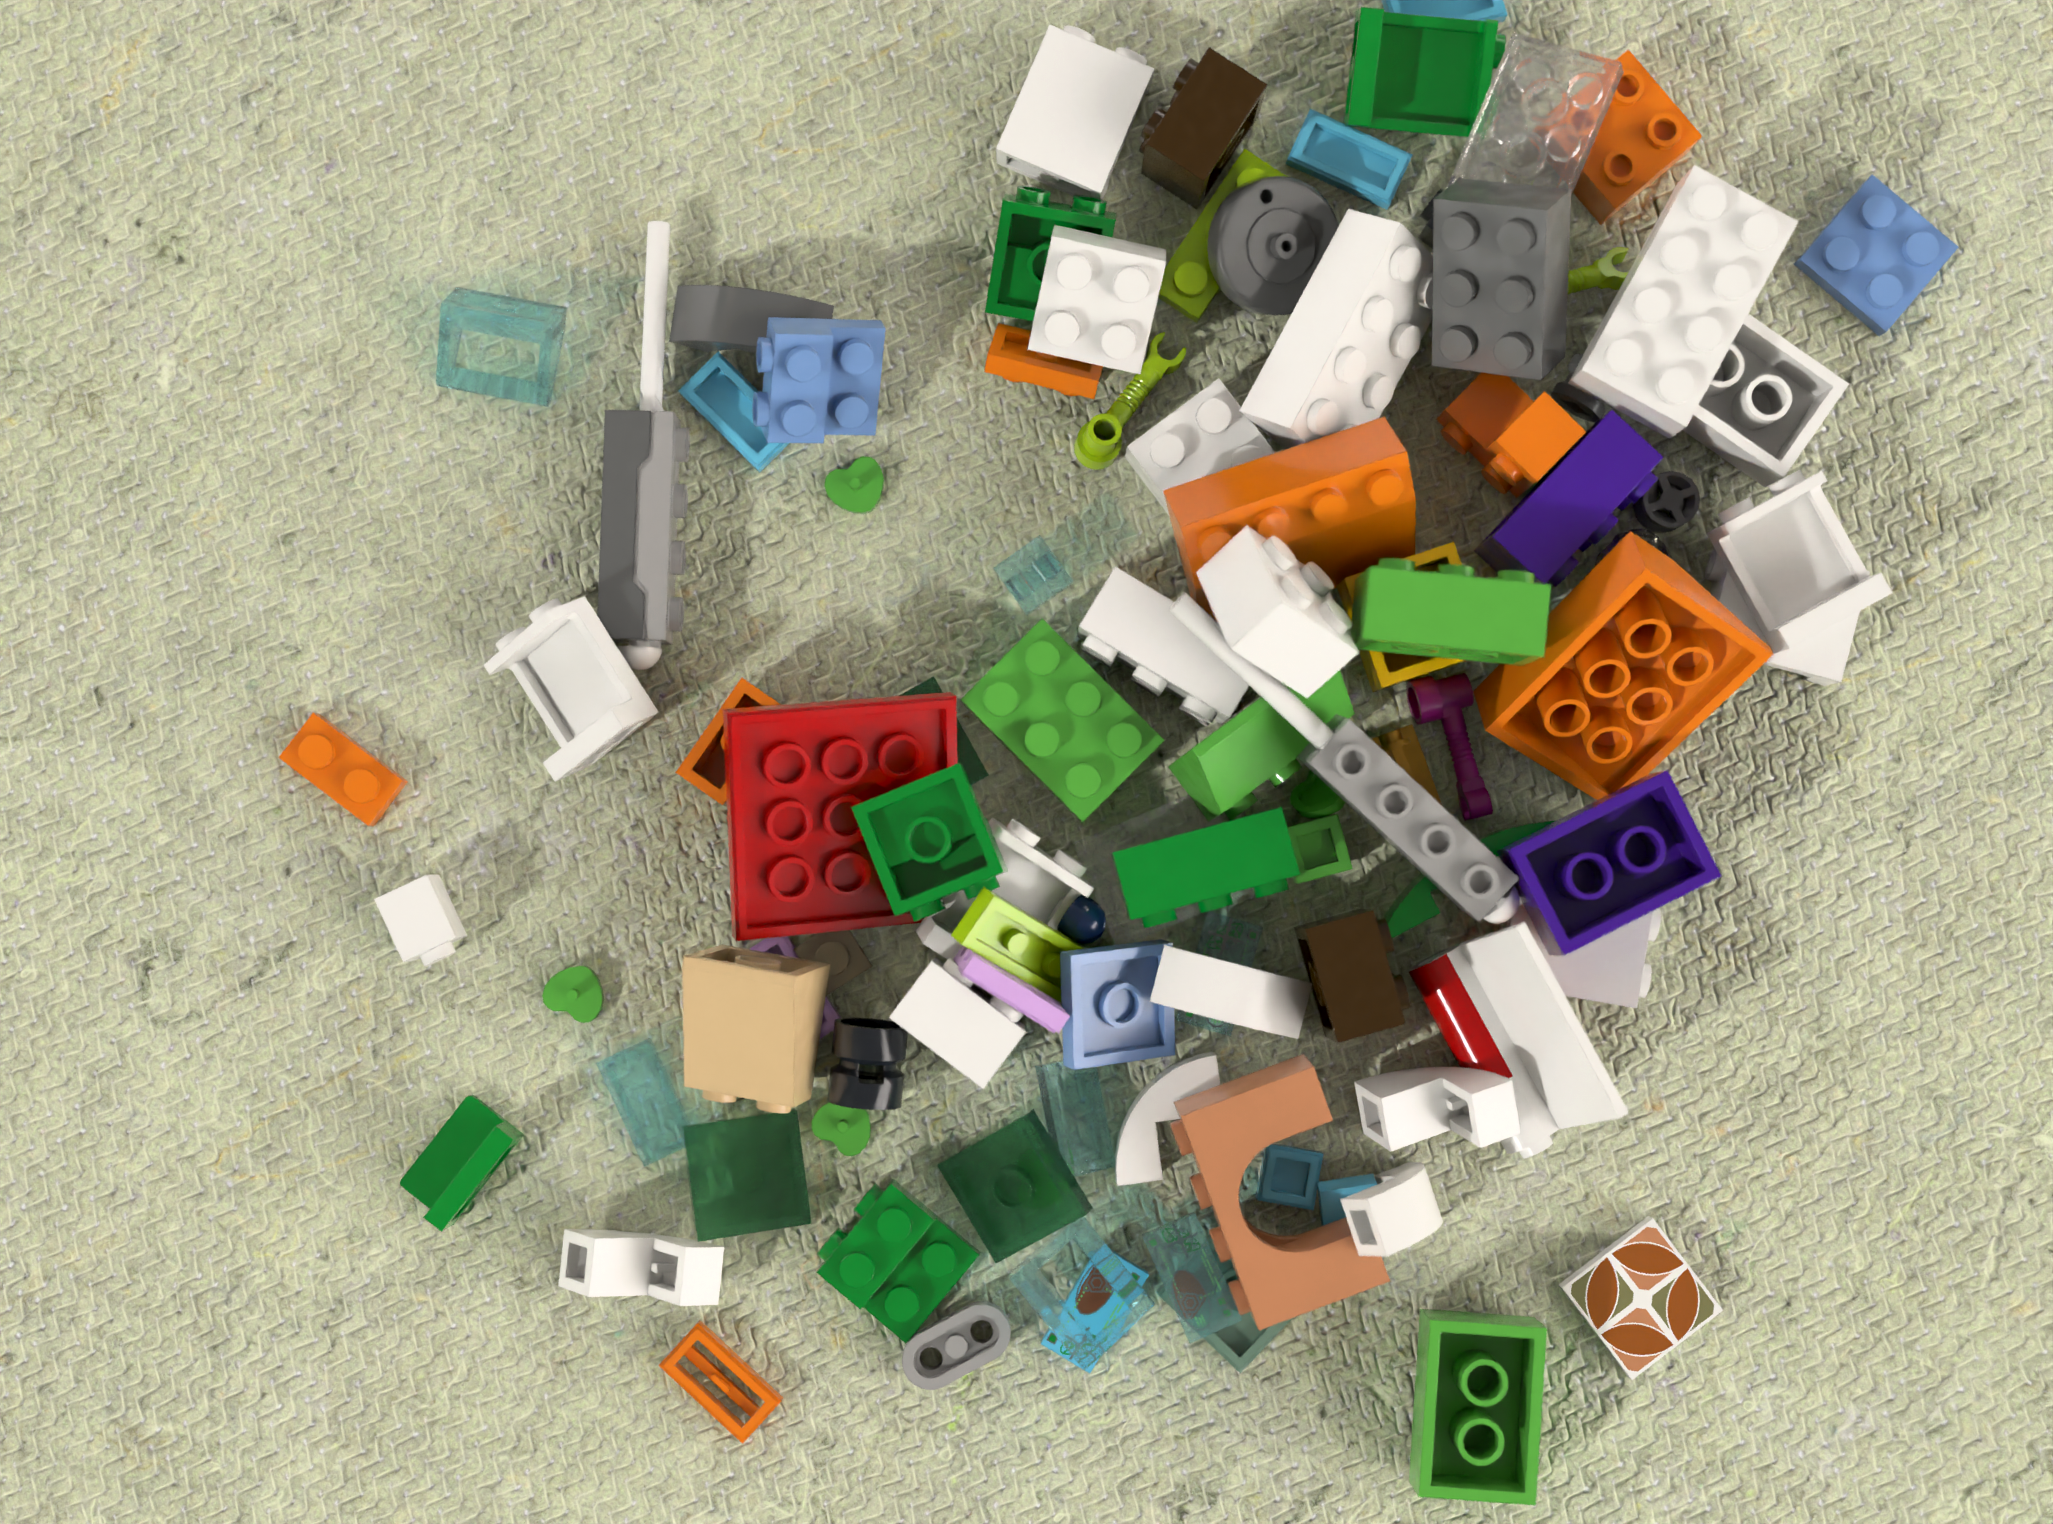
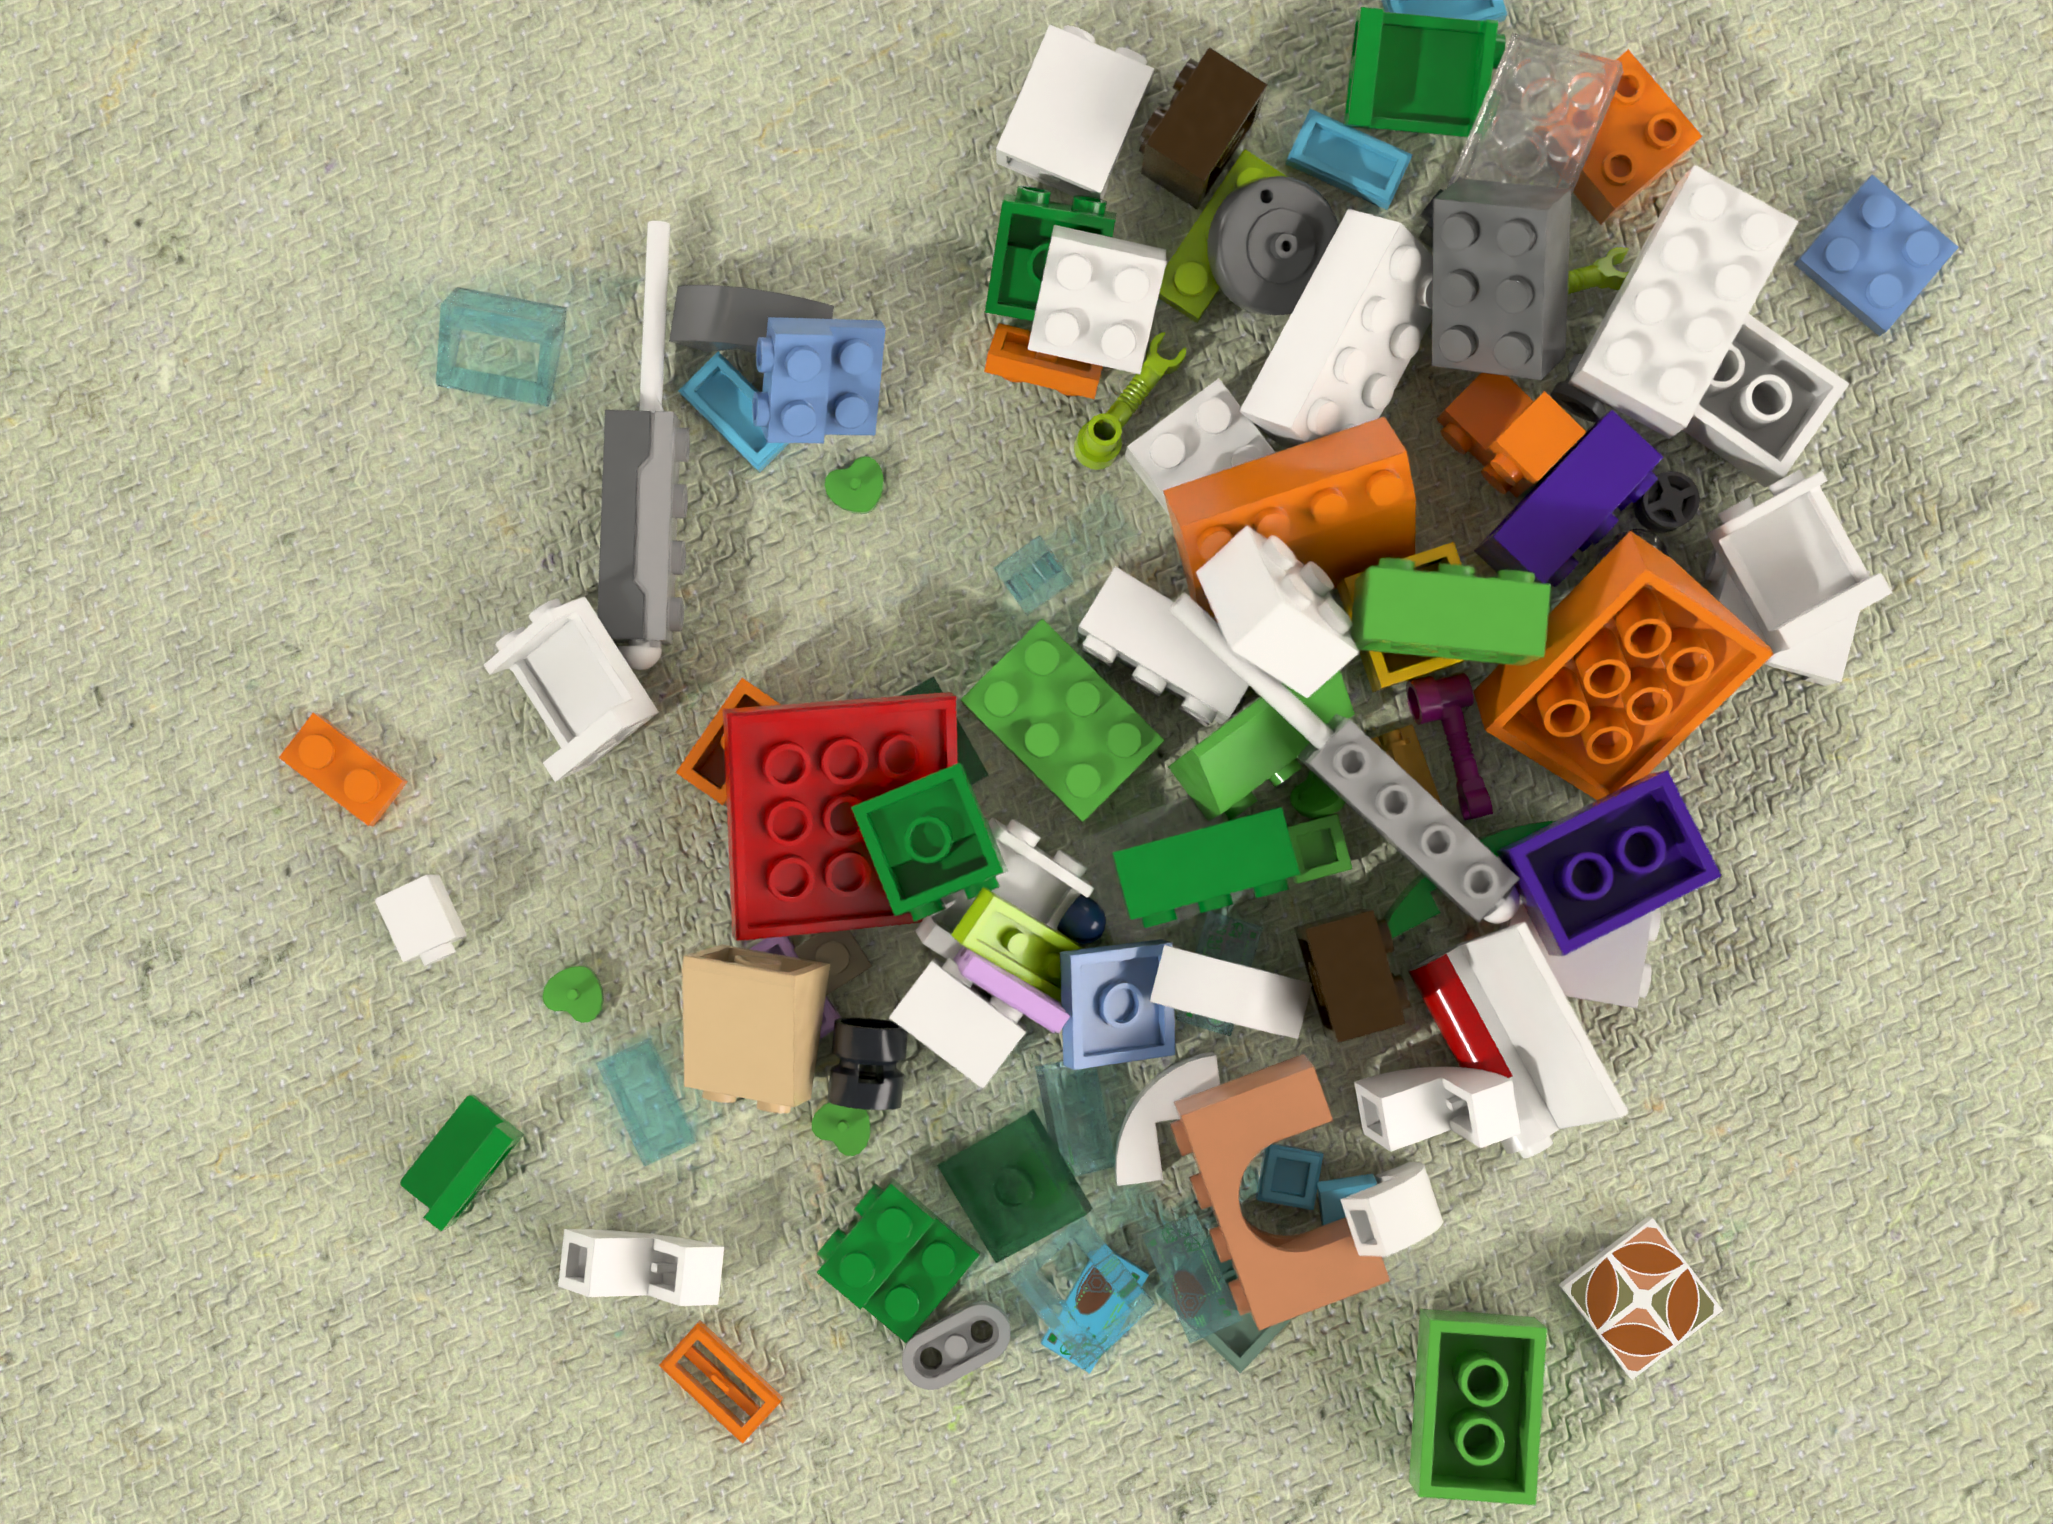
clear green tile [681,1109,812,1242] -> none

